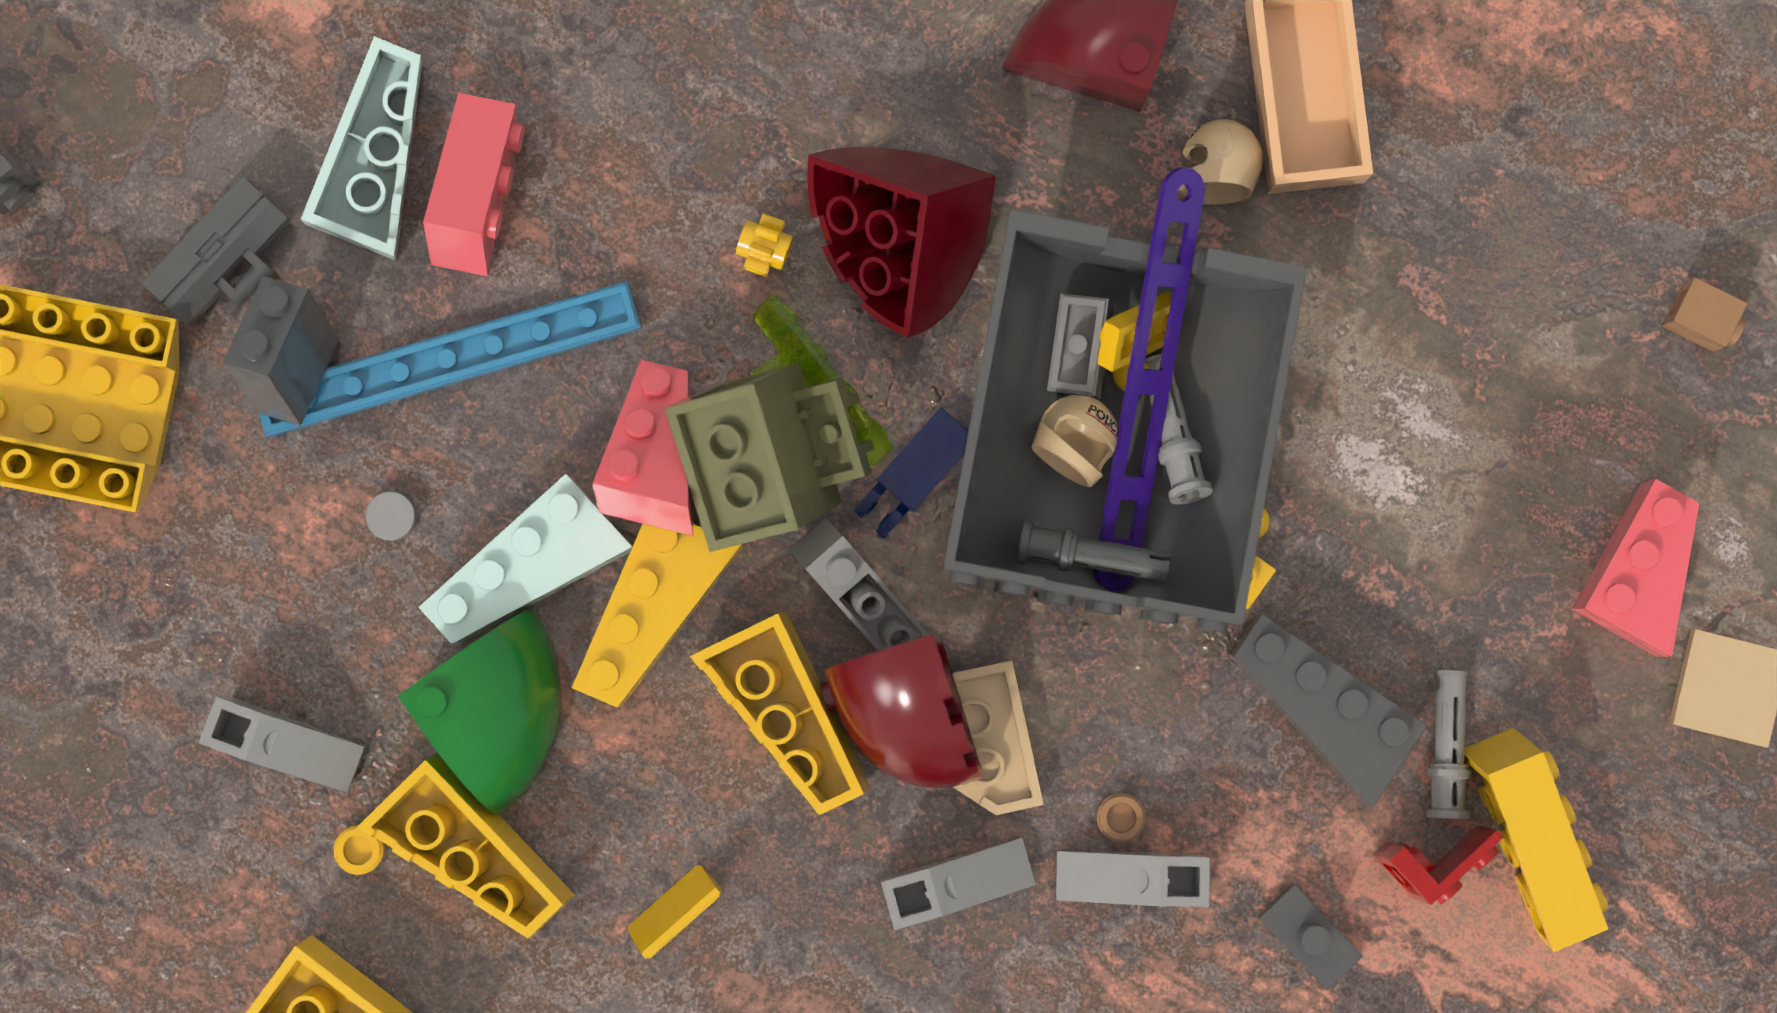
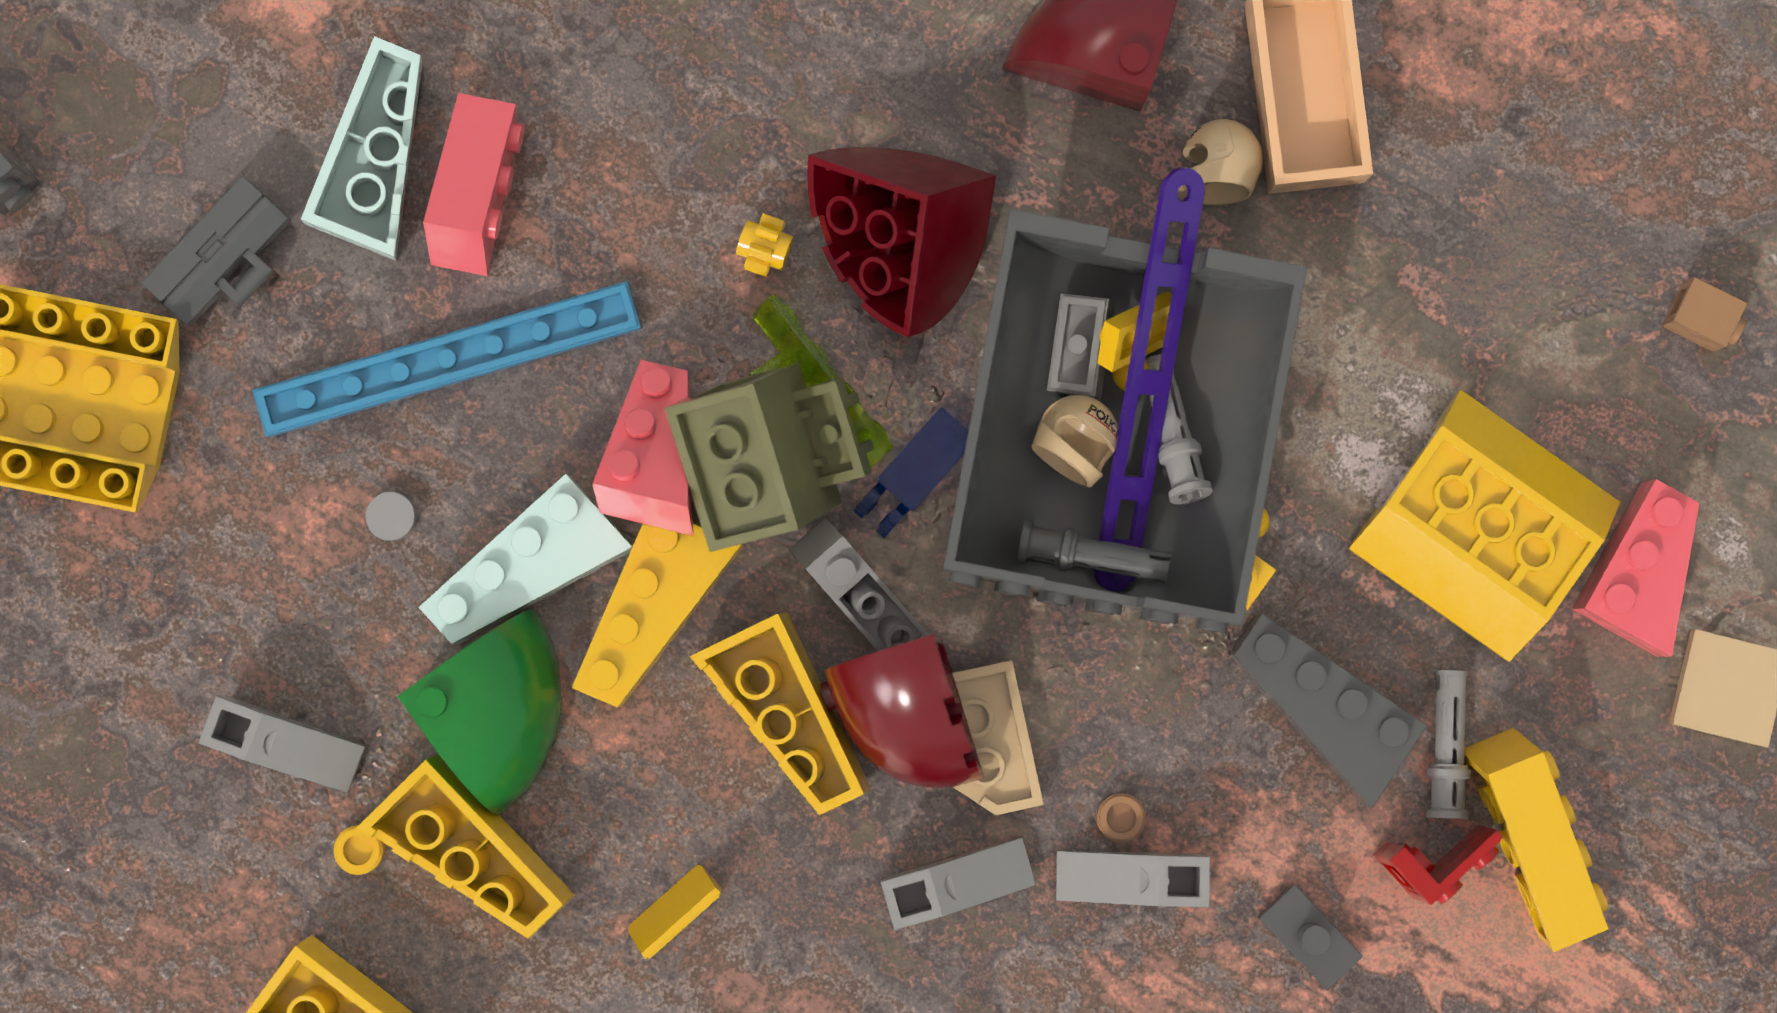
dark grey brick [223,276,339,425] -> none
none -> yellow slope [1348,389,1621,662]

